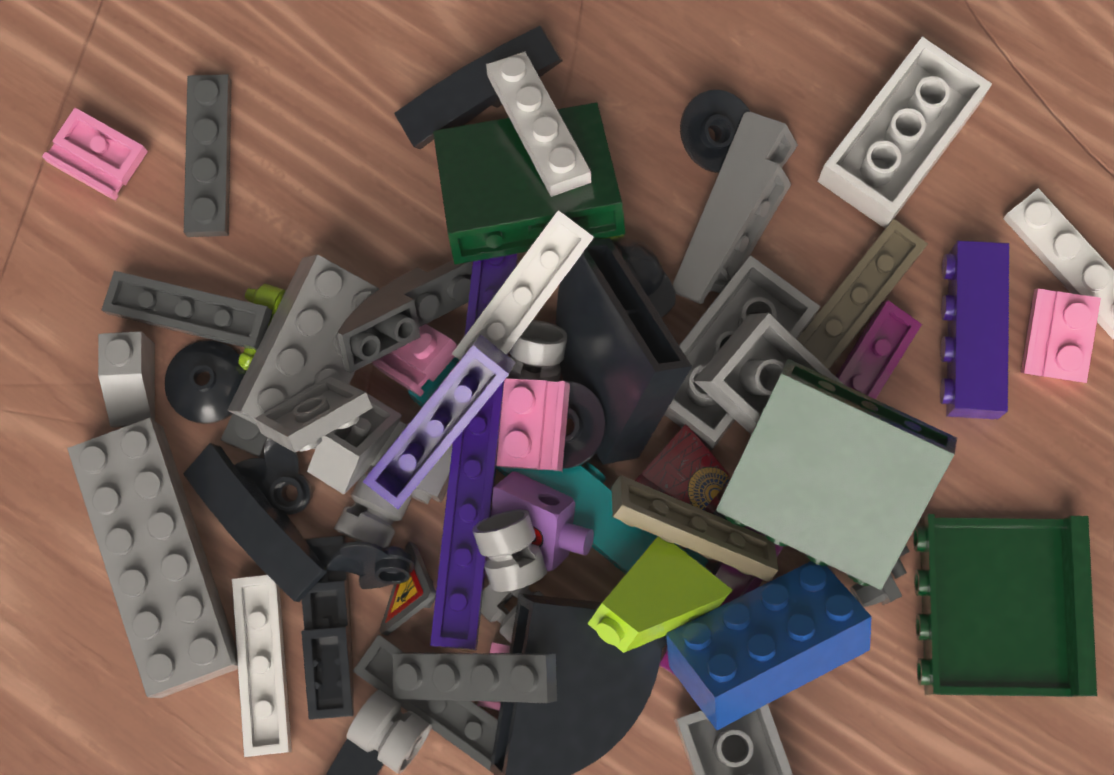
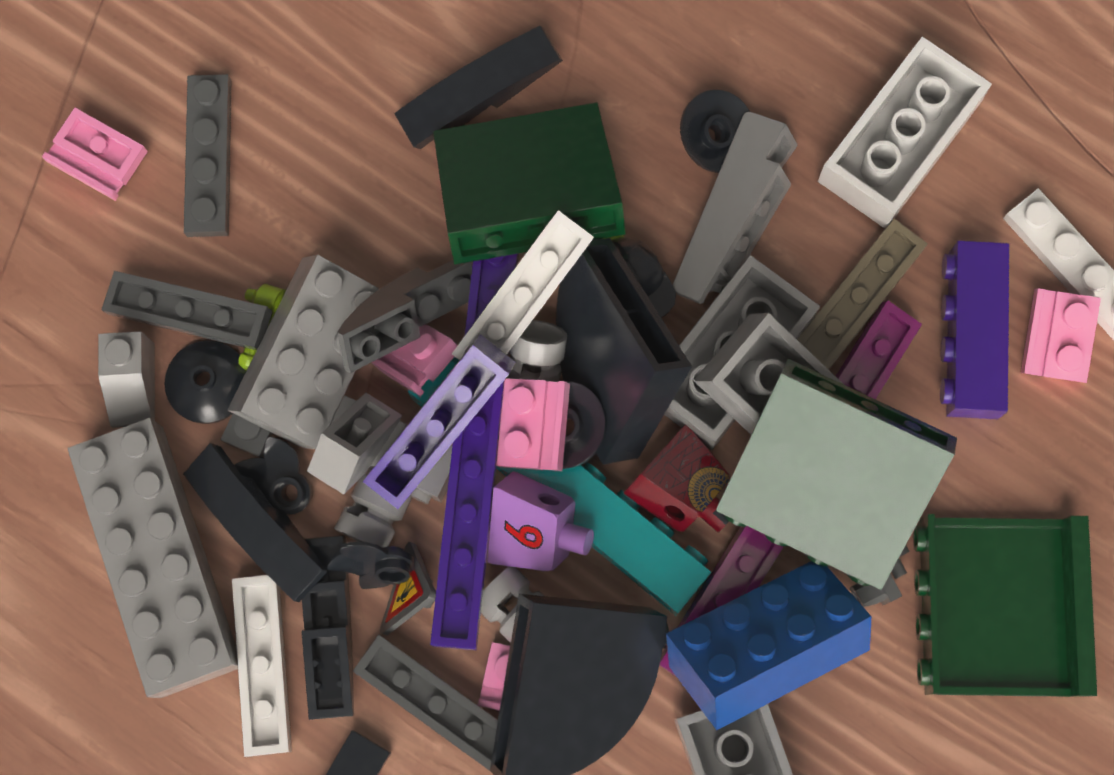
light grey plate [254,377,373,452] -> none
light grey wheel [346,689,432,774] -> none
dark grey plate [392,652,557,703] -> none
light grey wheel [473,509,547,592] -> none
white plate [486,52,591,197] -> none
lime slope [588,536,732,653] -> none
dark tan plate [612,475,779,582] -> none

